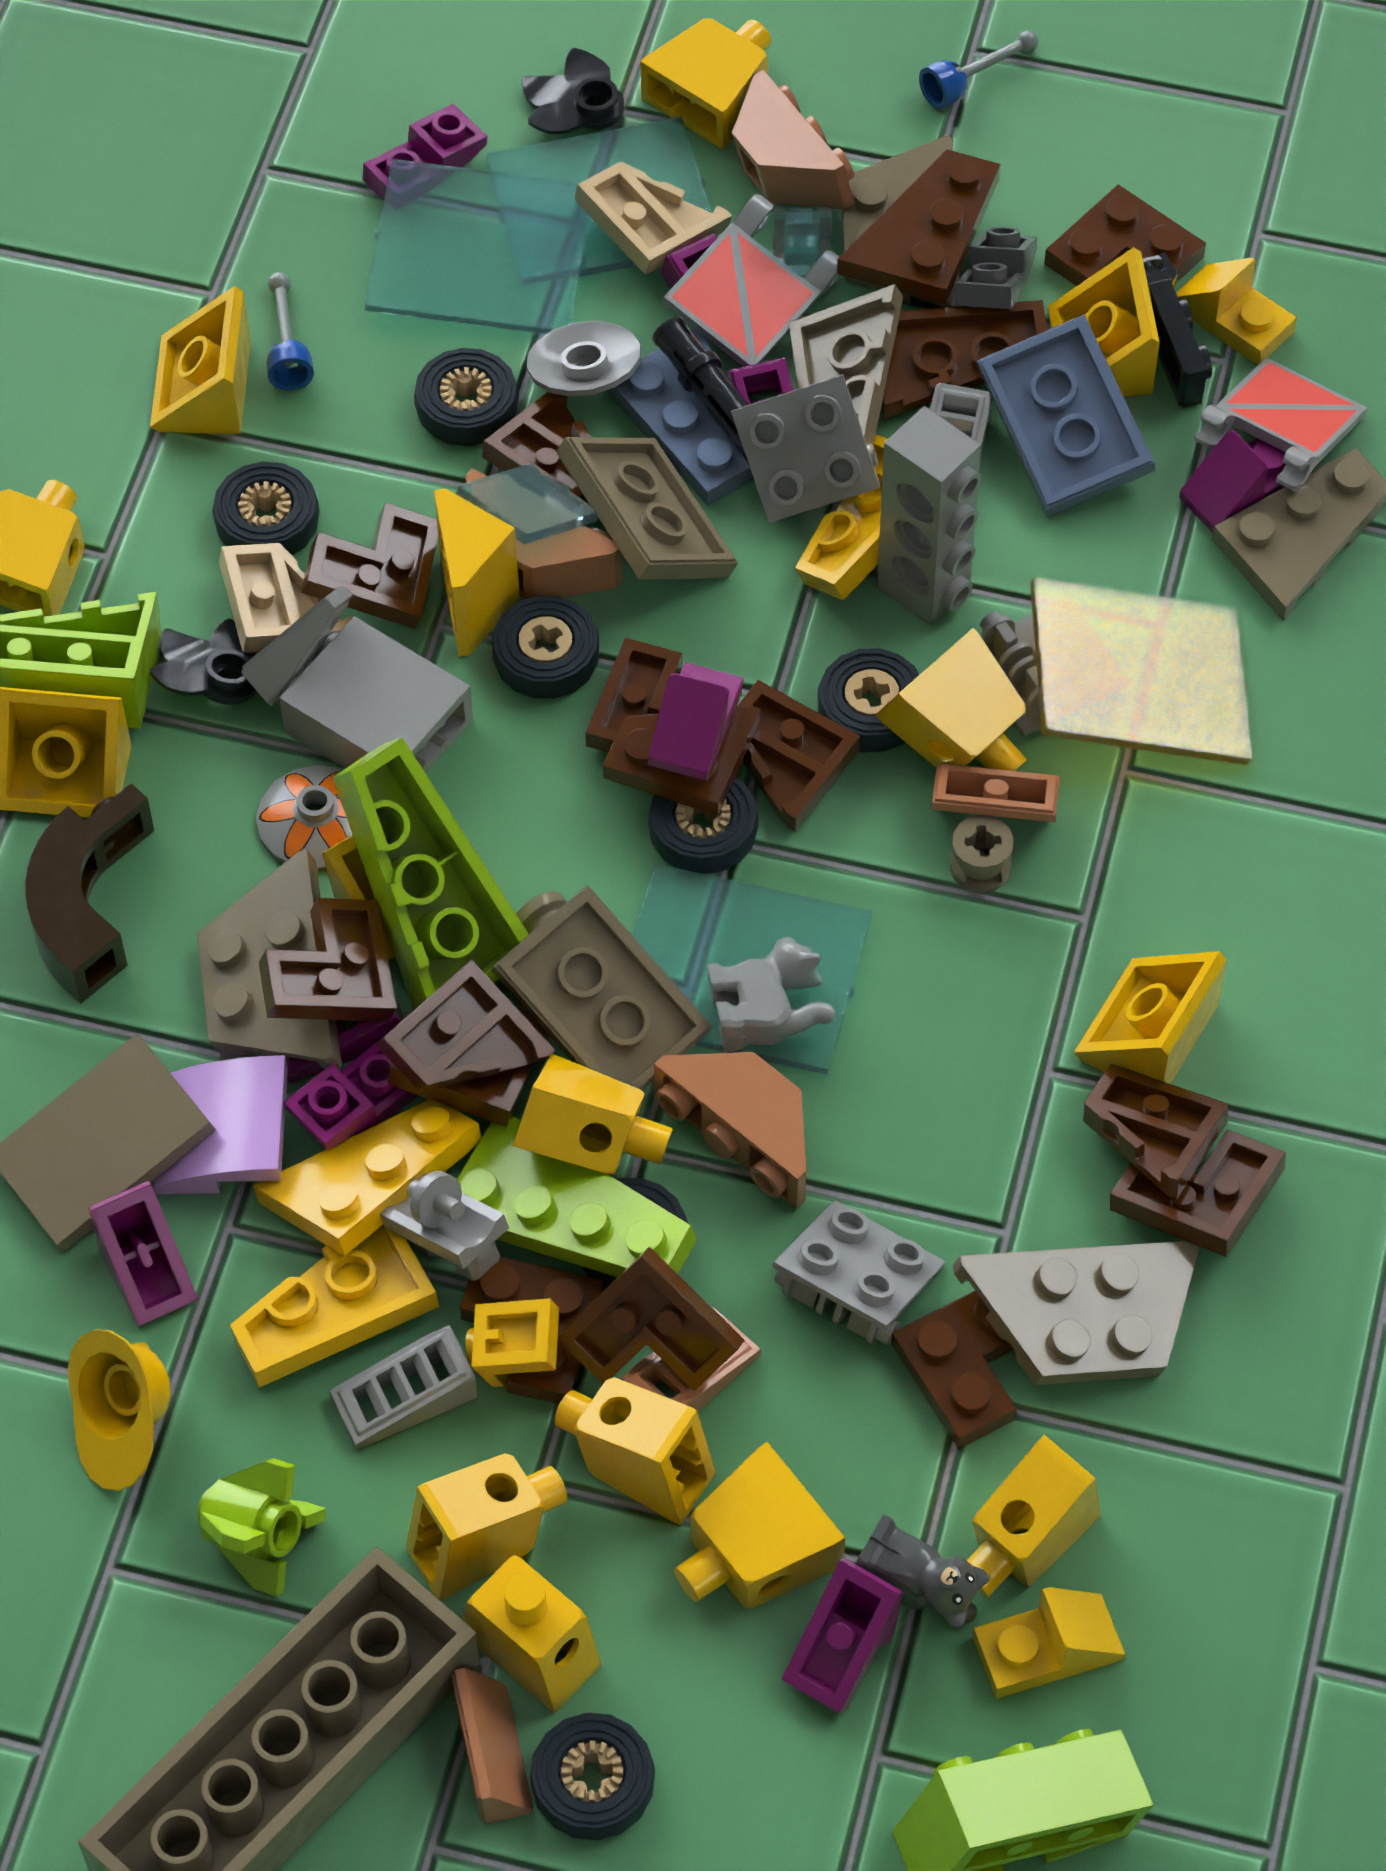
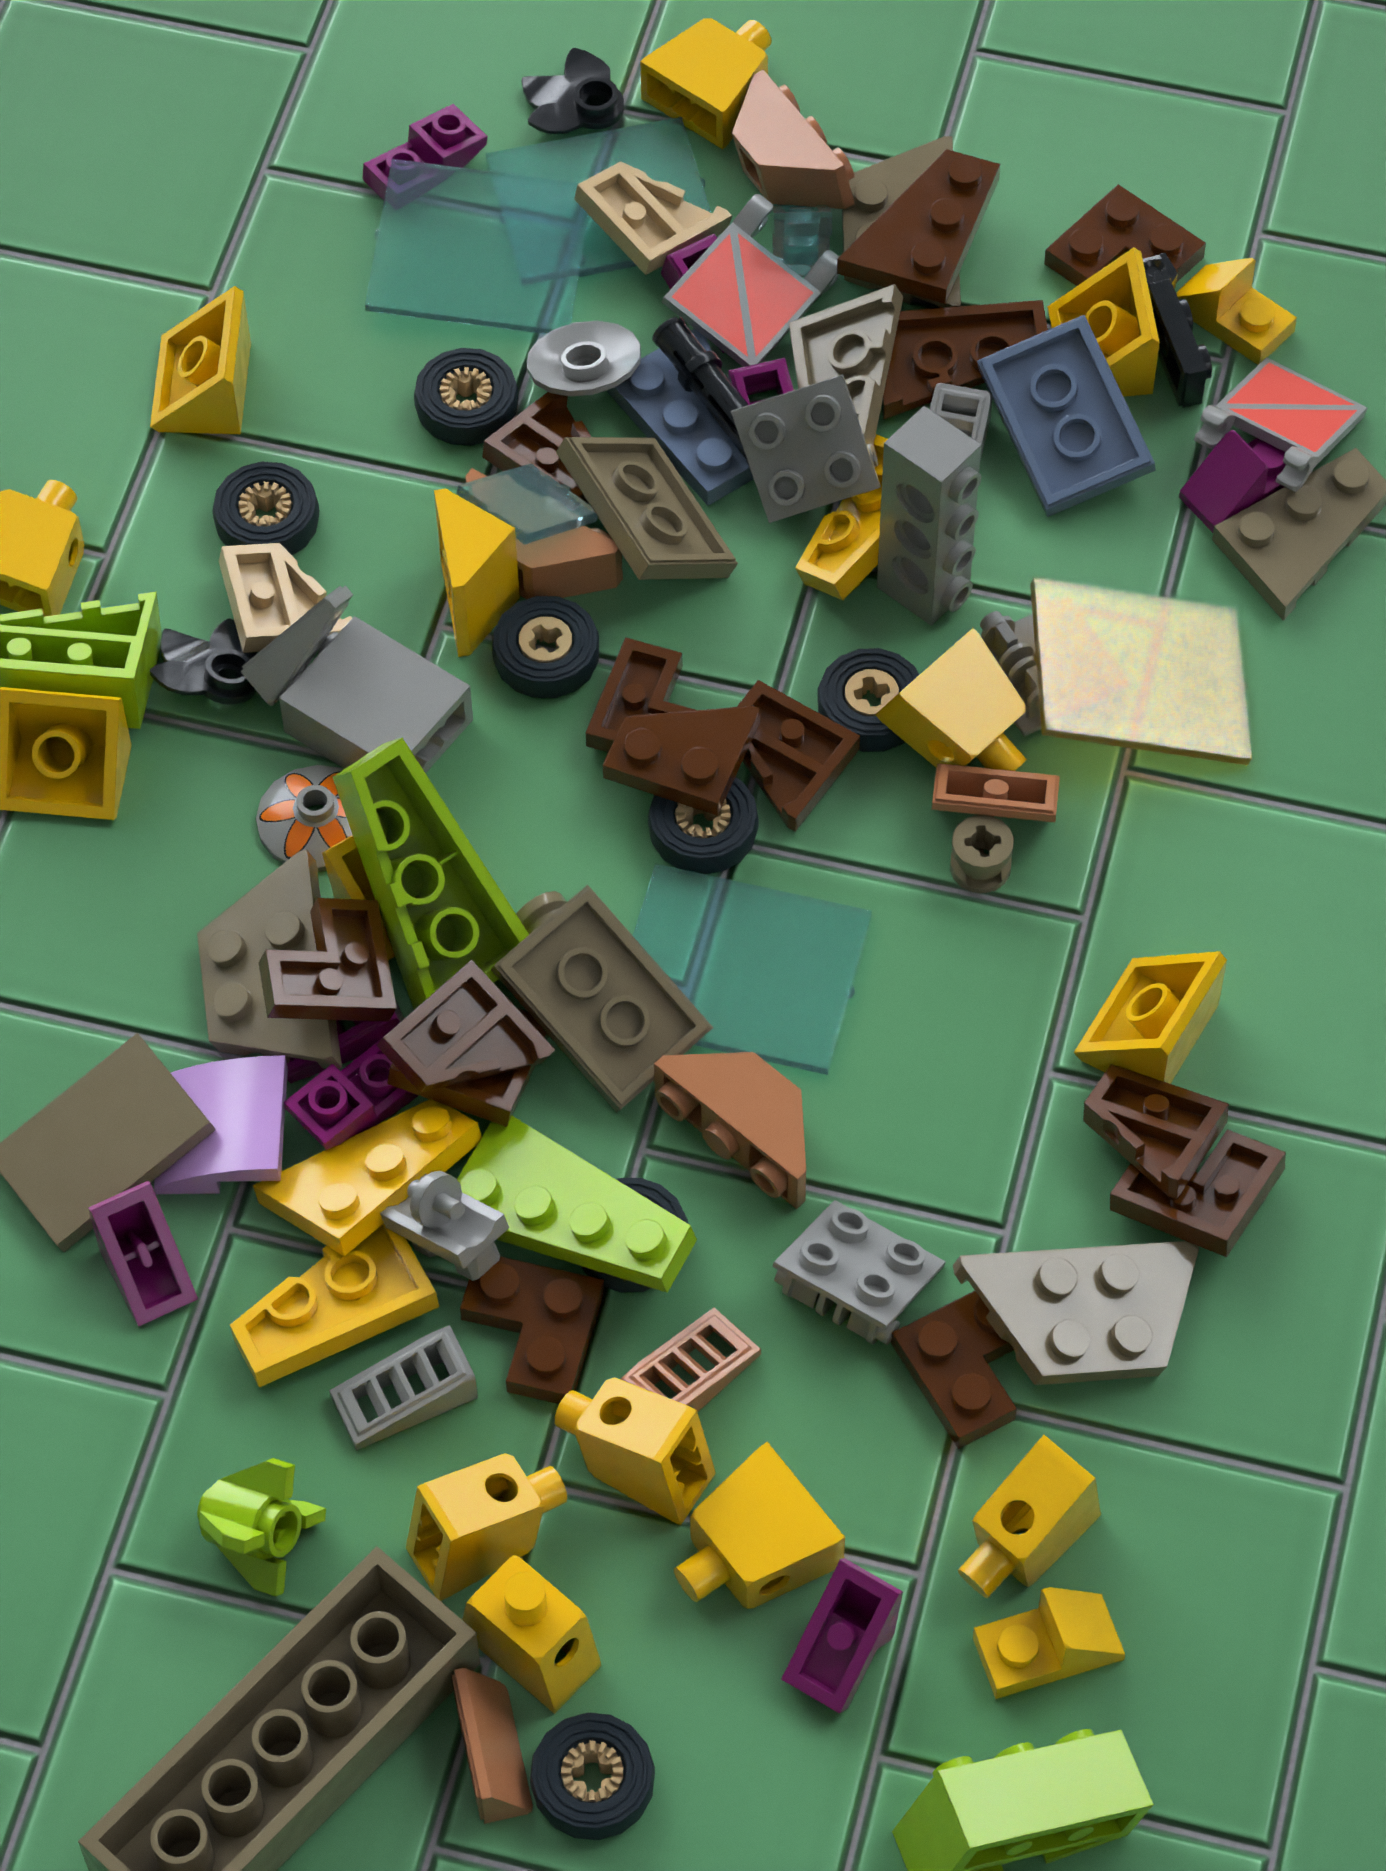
dark brown arch [25,783,154,1004] -> none
yellow piece [67,1329,171,1491] -> none
blue hinge [266,272,314,391] -> none
plate [301,503,438,629] -> none
yellow bracket [465,1298,559,1387] -> none
yellow torso [513,1054,673,1174] -> none
reddish brown plate [558,1247,745,1391] -> none
magenta slope [648,662,743,781] -> none
light grey animal [707,937,835,1053] -> none
dark grey animal [856,1514,990,1628] -> none
blue hinge [919,31,1038,109] -> none
dark grey slope [954,227,1037,309] -> none

